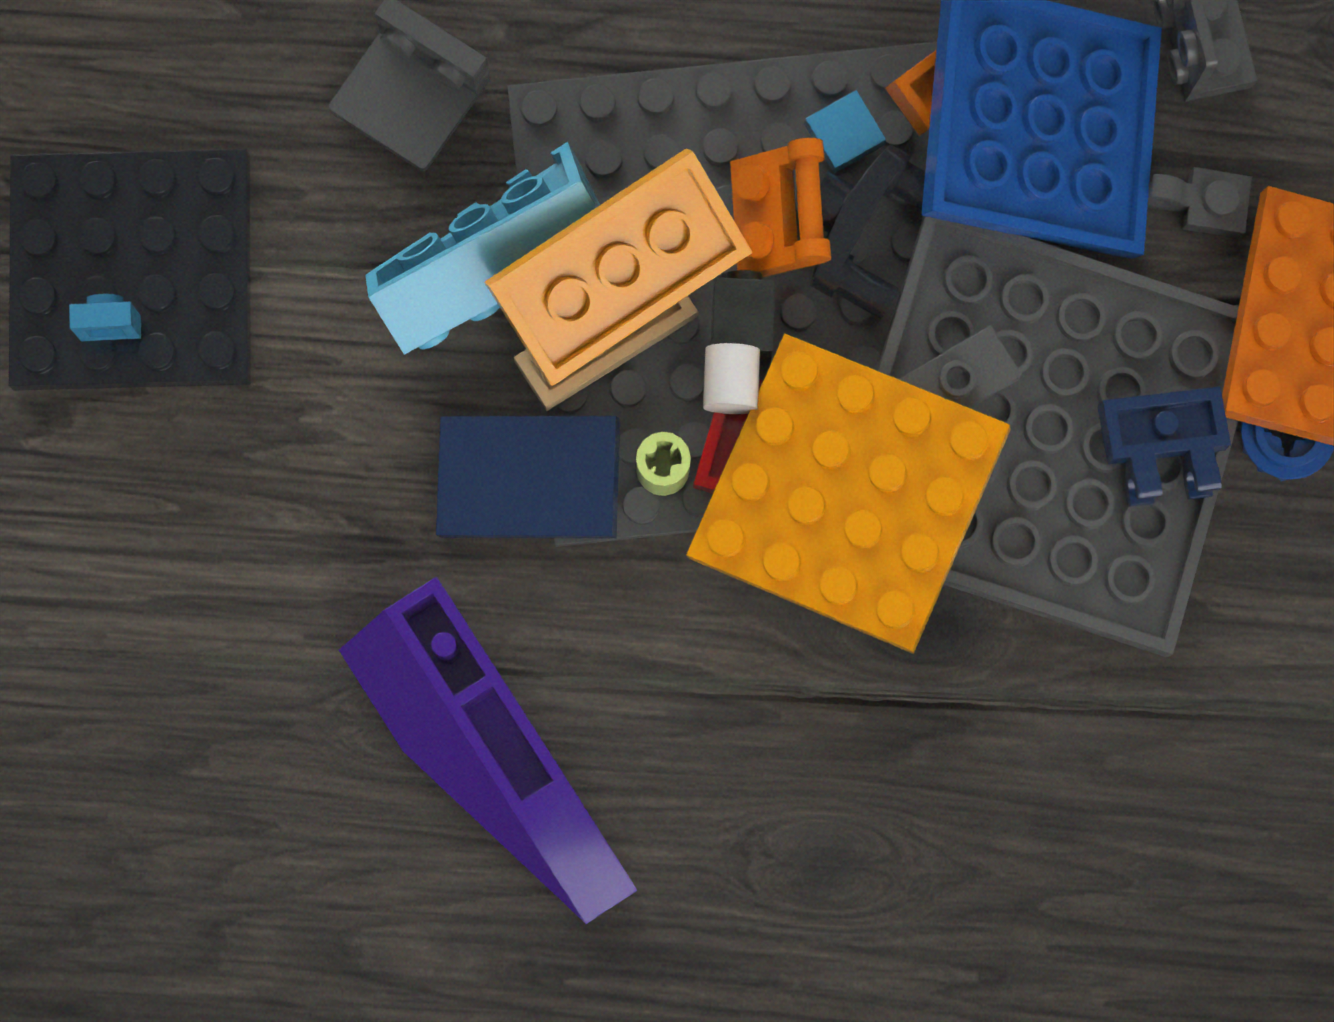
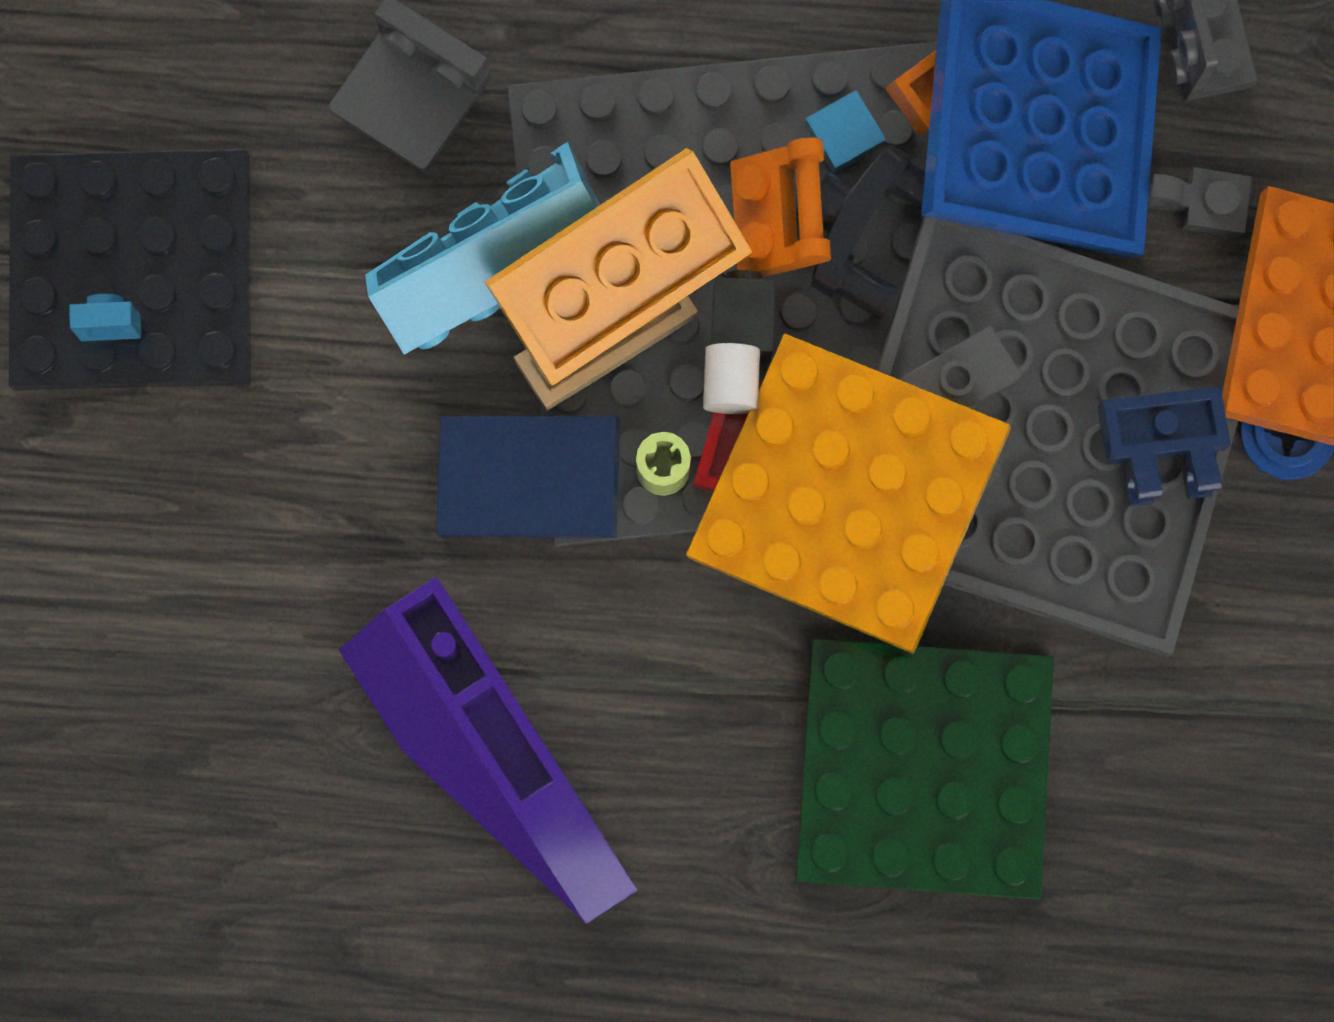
none -> dark green plate [795,639,1054,900]

